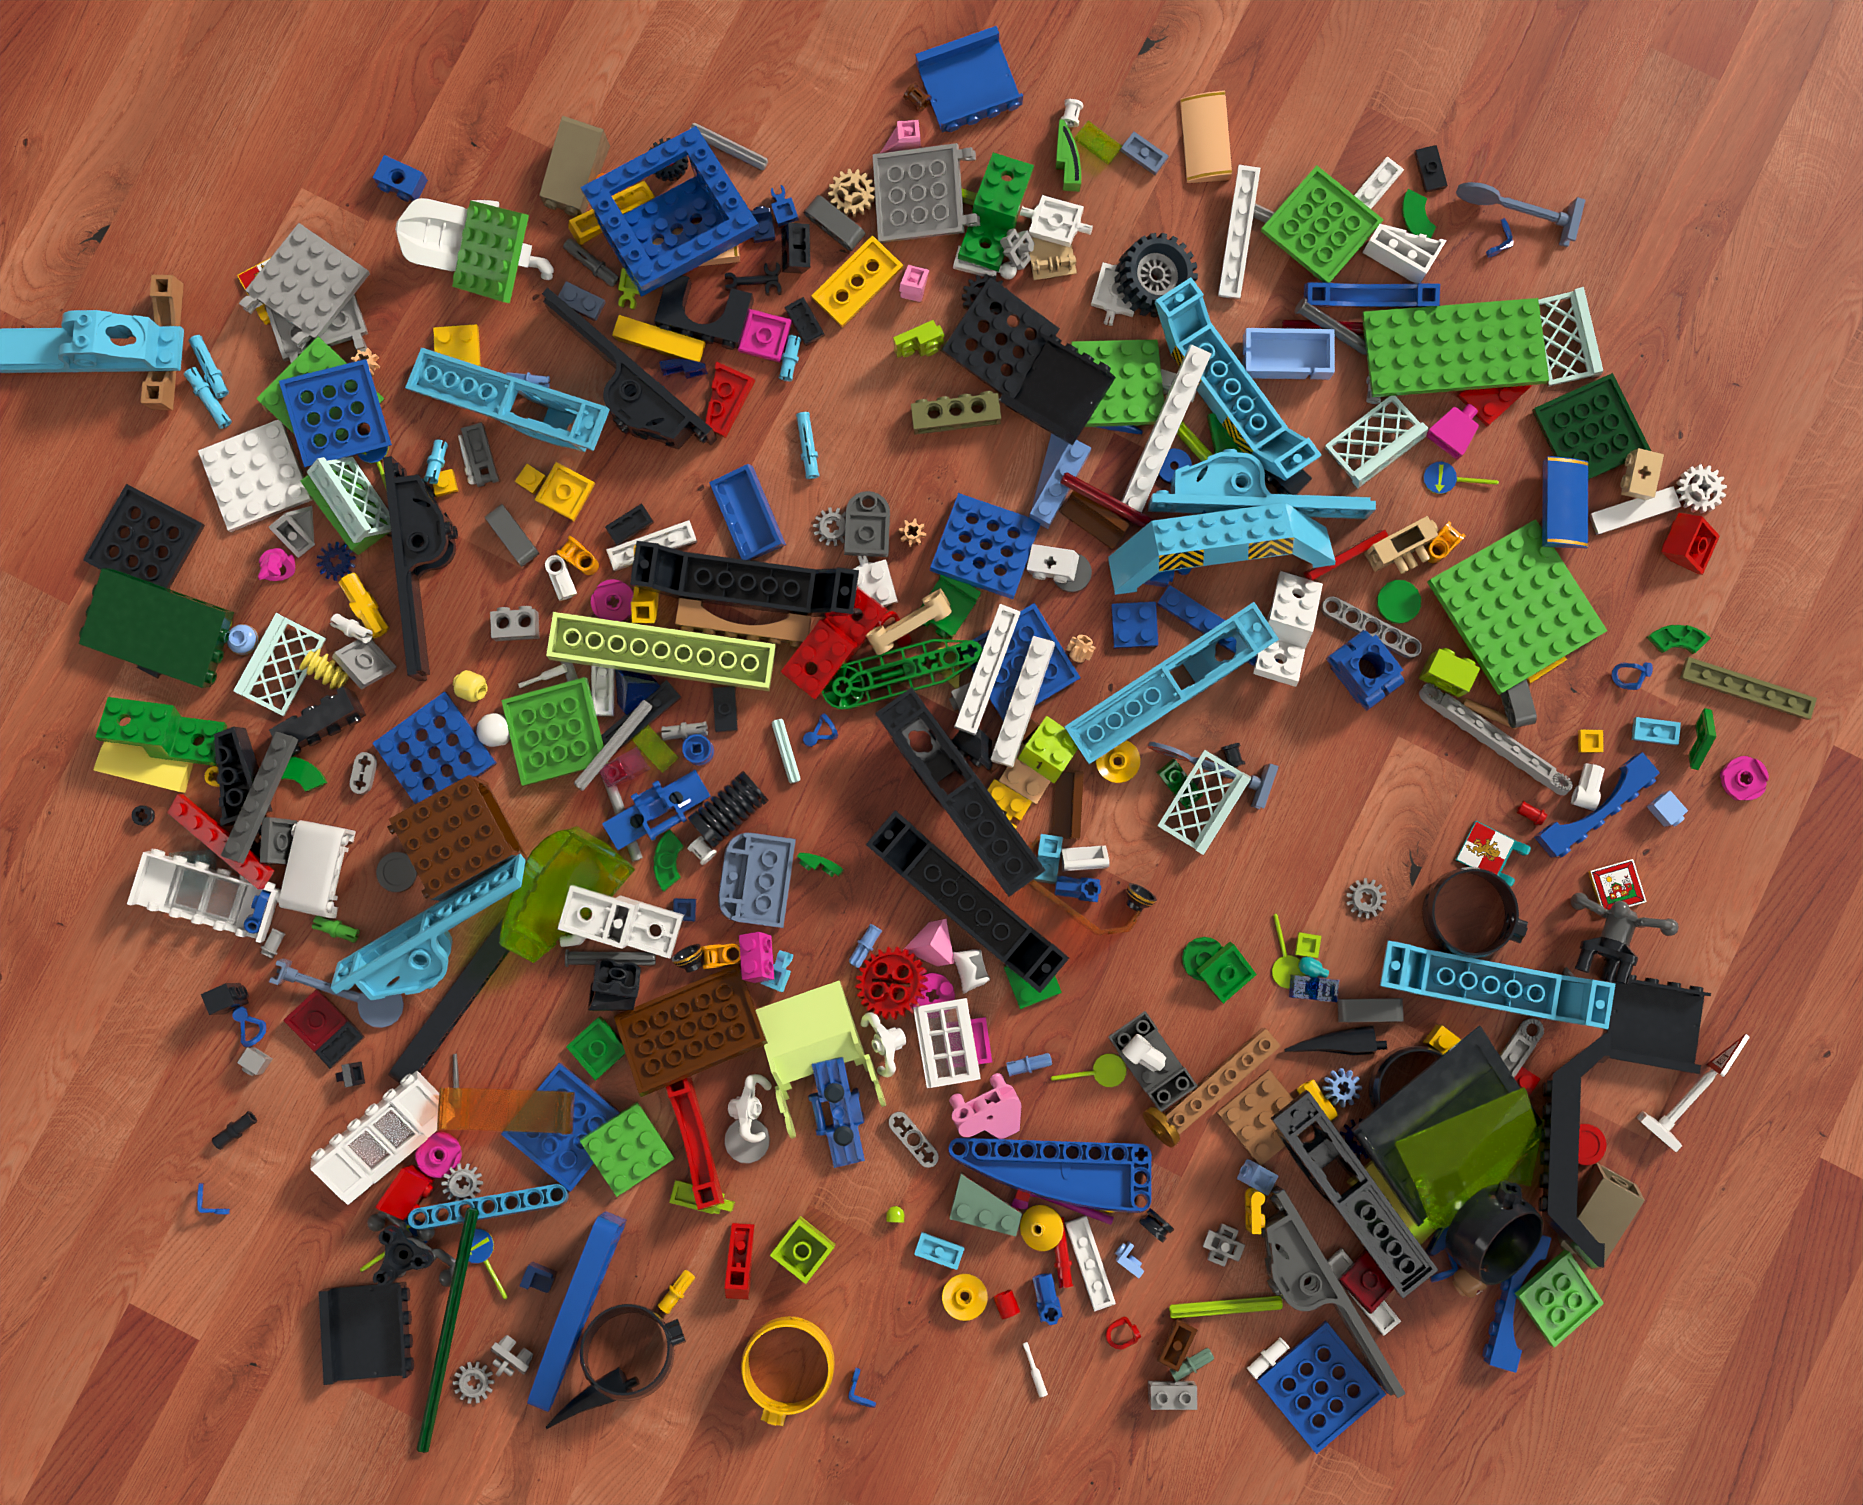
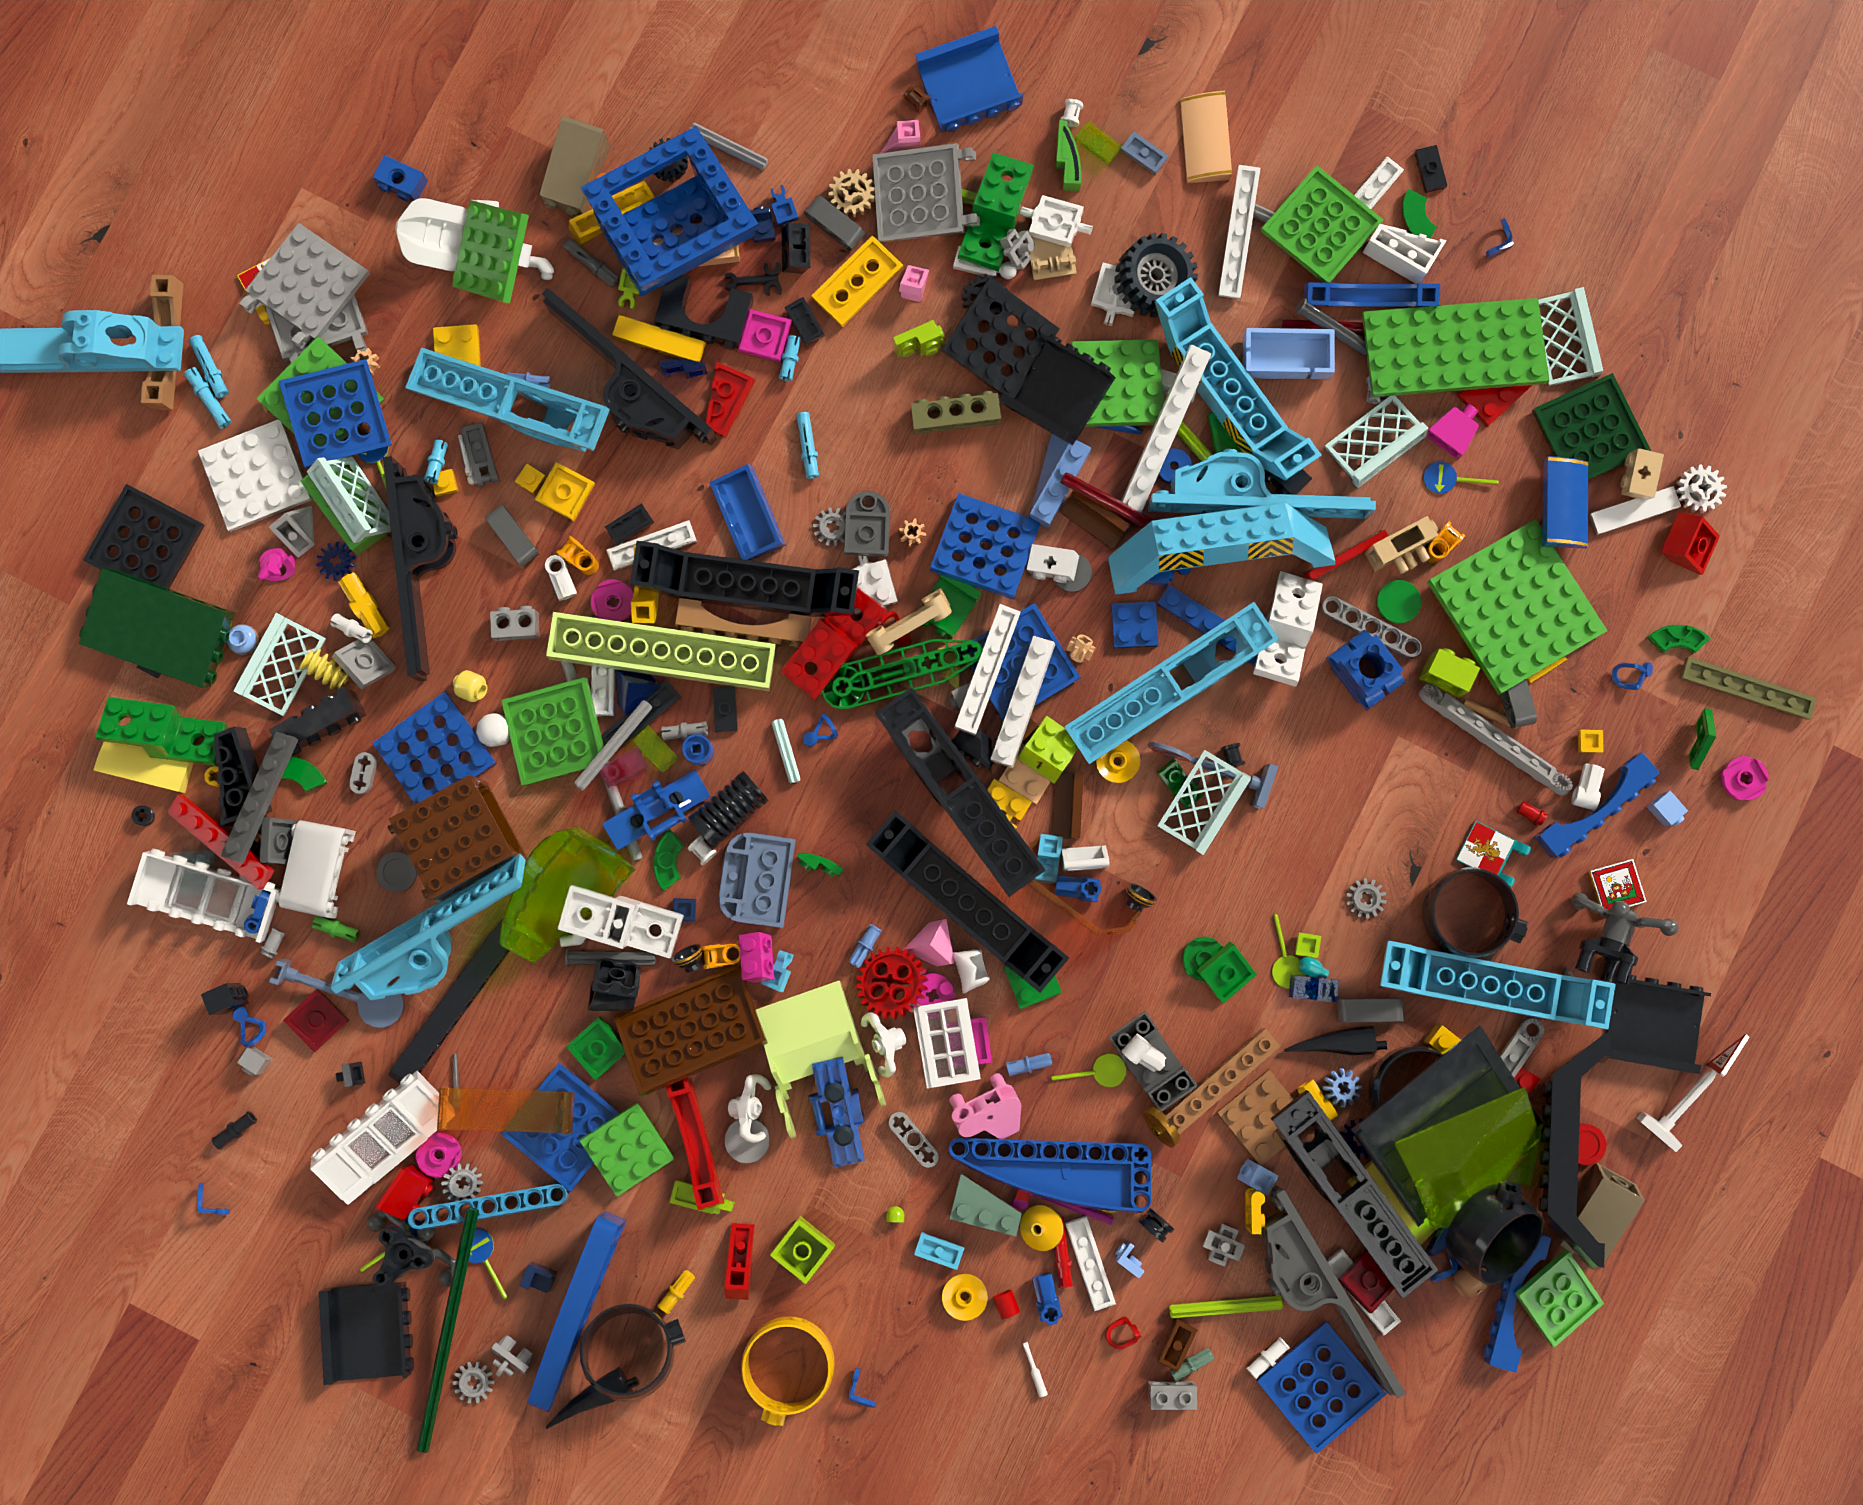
black plate [315,1021,365,1069] -> none
white piece [518,664,567,688] -> none
sand blue plate [558,281,606,321] -> none
sand blue piece [1456,182,1585,247] -> none
medium azure plate [1631,717,1681,746] -> none

